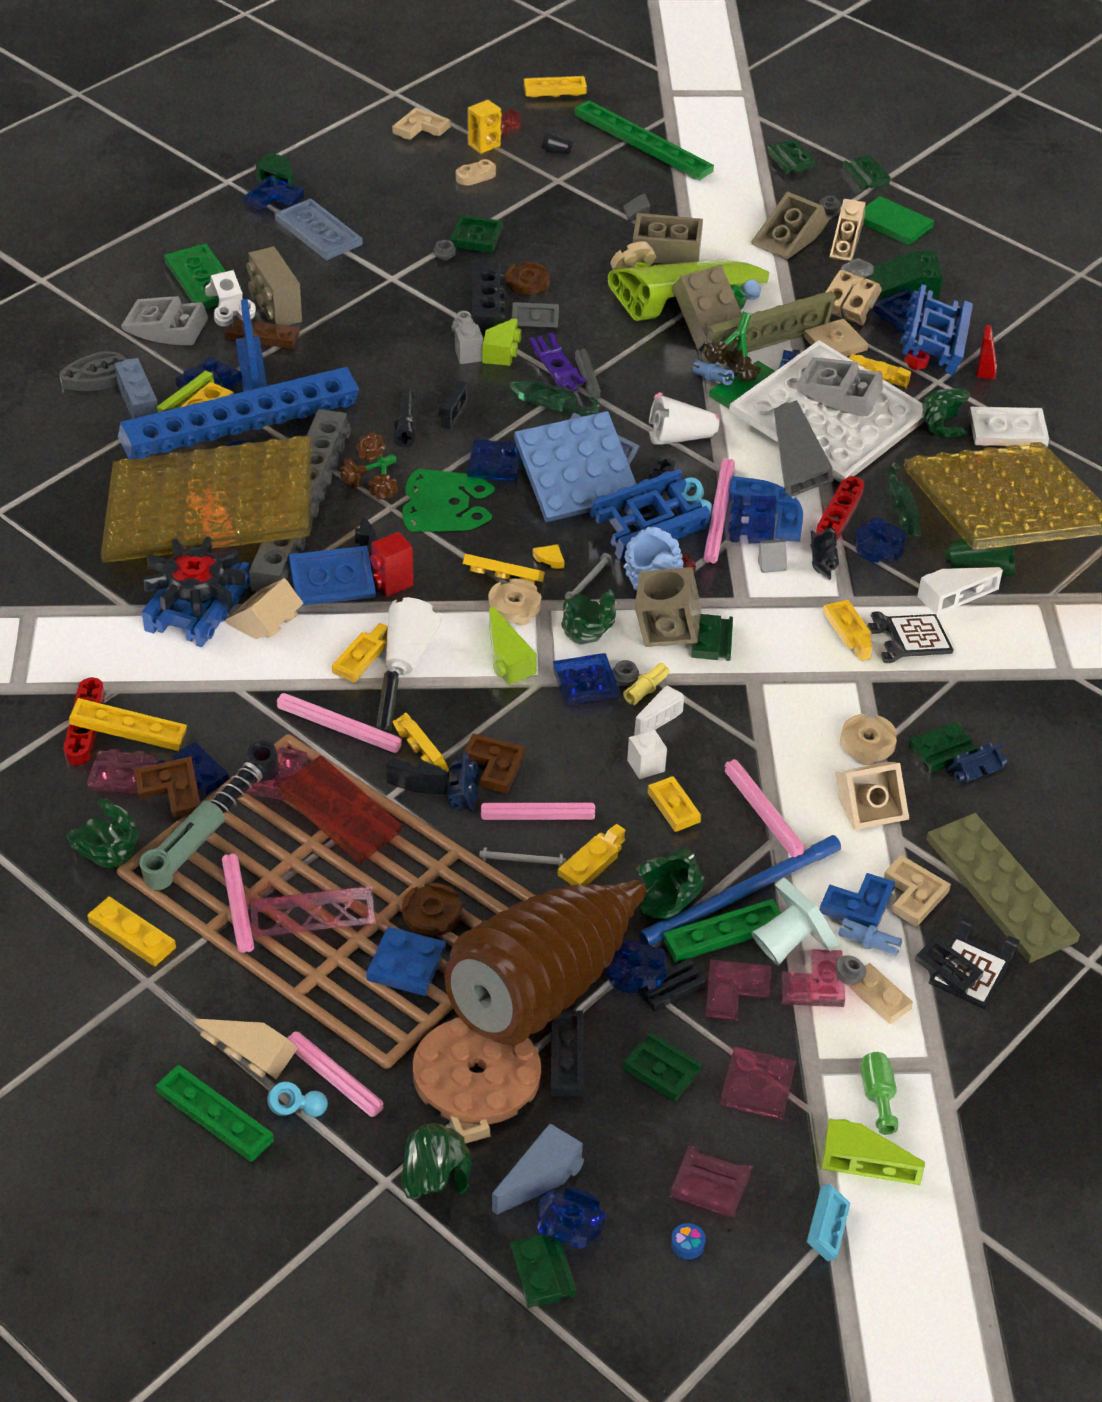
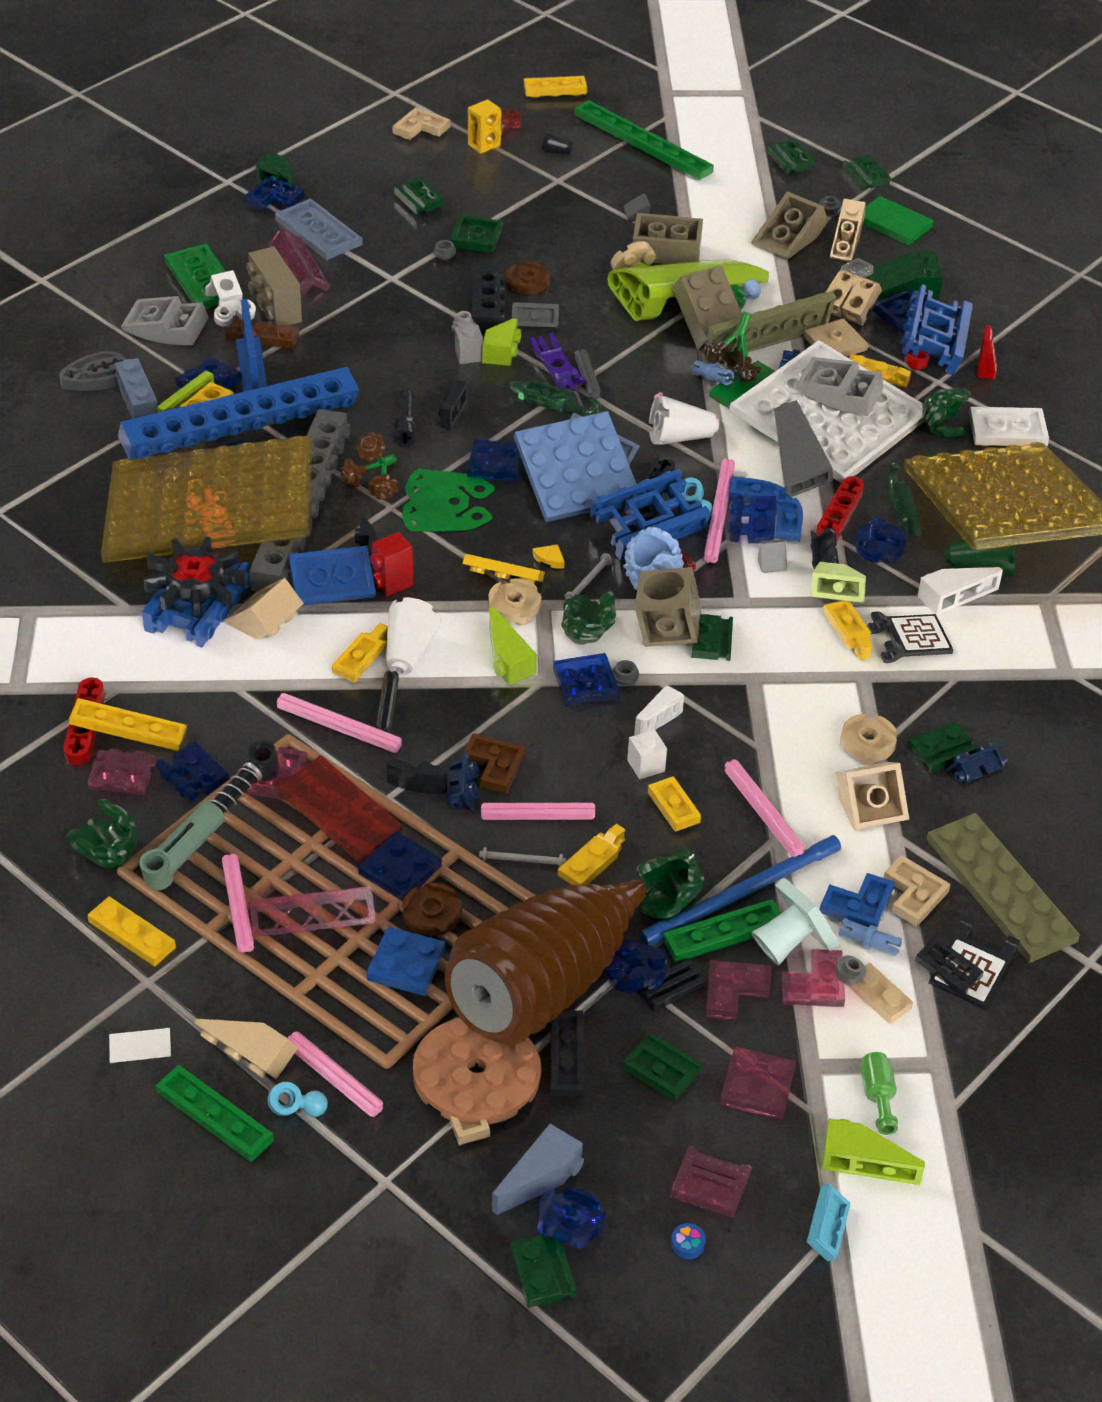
reddish brown plate [134,757,201,818] -> none
yellow hinge [393,713,449,773] -> none
dark green hair [401,1123,472,1199] -> none
tan plate [456,159,496,185] -> none
light yellow axle [623,663,670,705] -> none
none -> white sticker [109,1028,171,1063]
none -> clear pink fence [268,227,330,297]
none -> clear blue plate [358,831,442,902]
none -> dark green plate [394,177,444,215]
none -> yellowish green slope [812,562,866,603]

